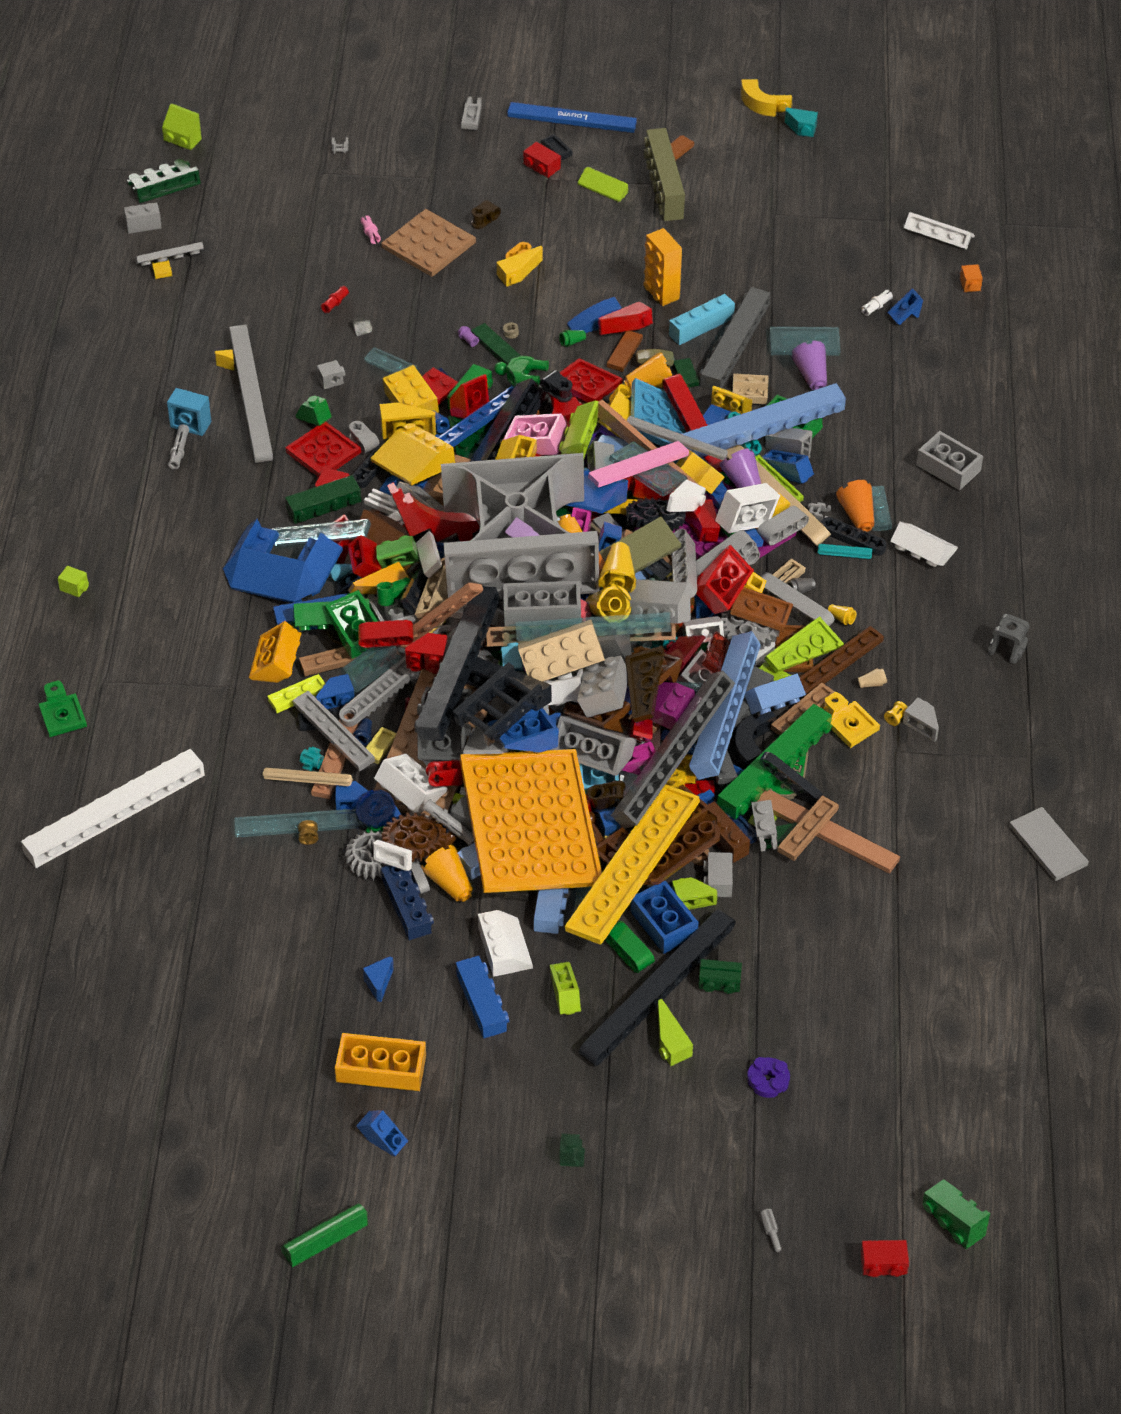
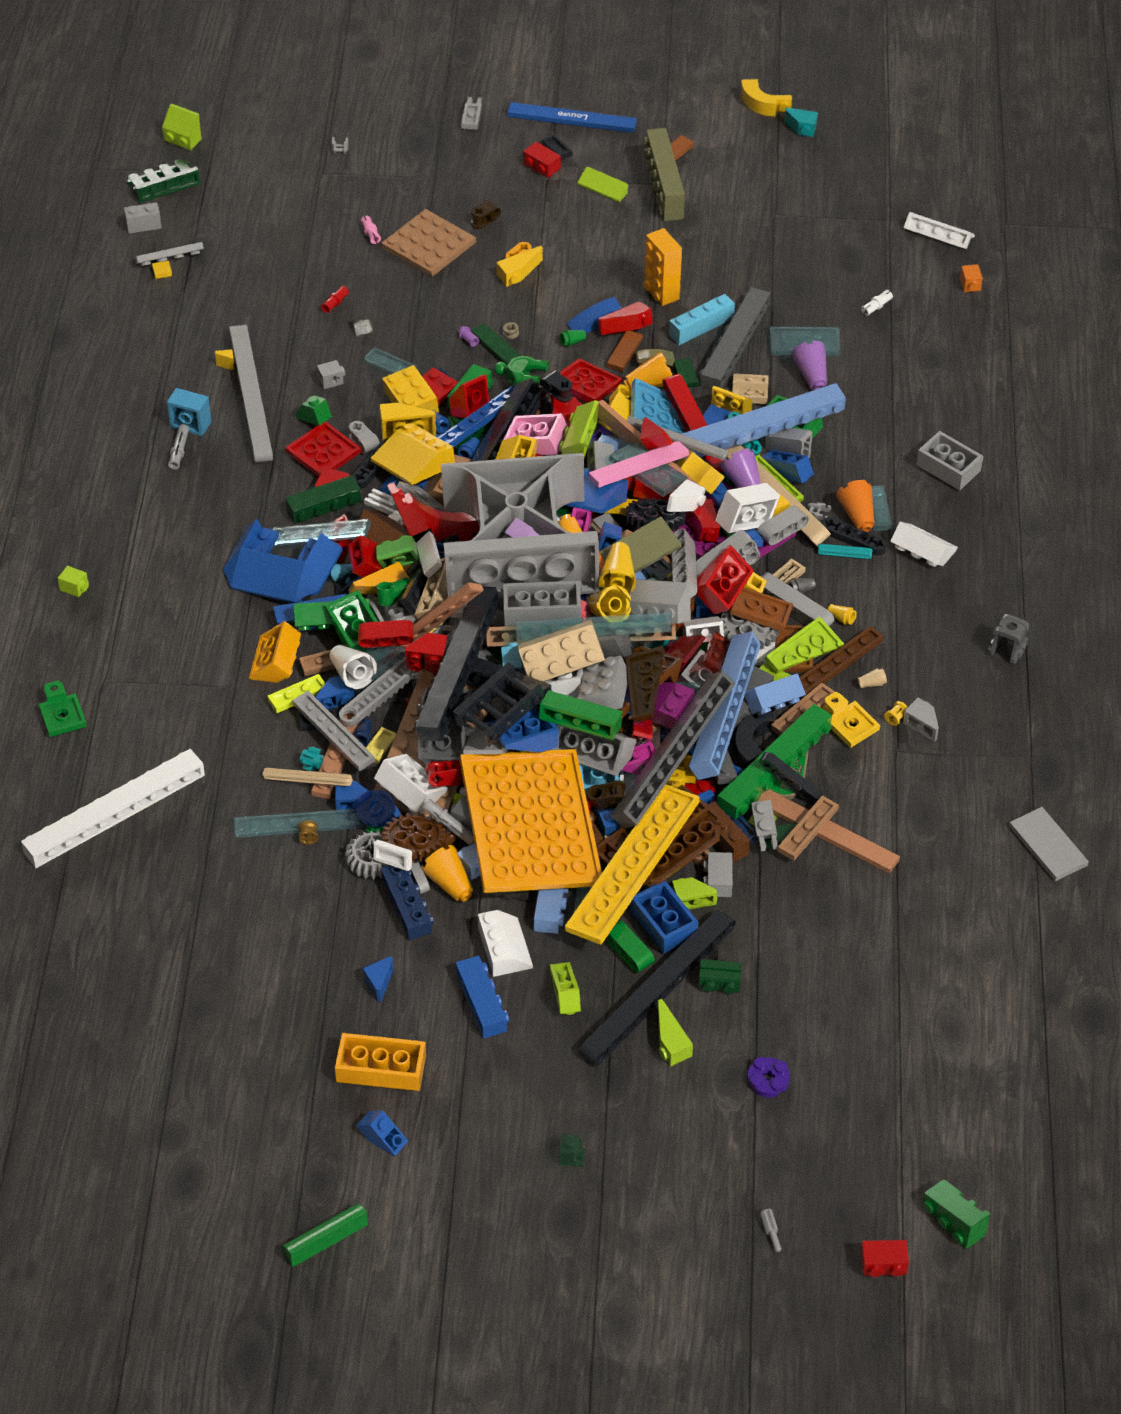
blue slope [888,288,923,325] -> none
none -> white cone [330,645,377,689]
none -> blue cone [458,437,480,459]
none -> green brick [539,690,623,740]
none -> red slope [640,417,674,450]

